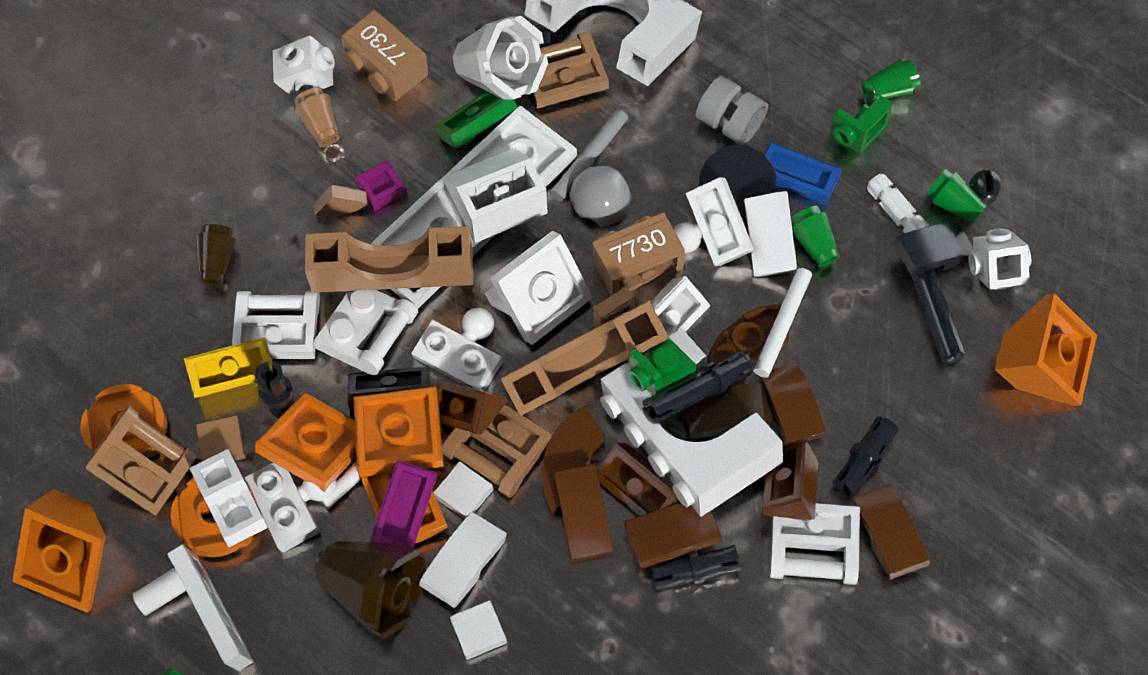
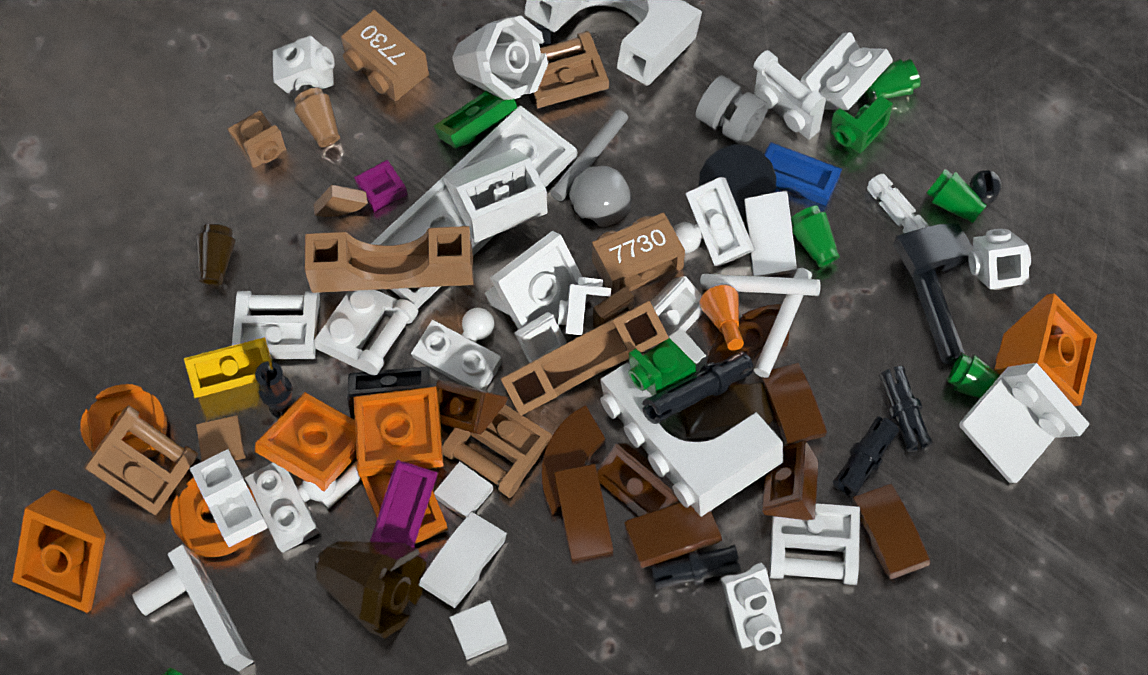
none -> medium nougat bracket [228,110,286,169]
none -> white tile [514,312,567,363]
none -> white bracket [558,277,611,335]
none -> orange cone [699,285,744,351]
none -> white bar [700,274,821,296]
none -> white hips [721,563,782,651]
none -> white plate [753,50,826,140]
none -> white bracket [801,32,893,110]
none -> black pin [879,366,933,452]
none -> green cone [947,353,1000,398]
none -> white bracket [959,363,1090,483]

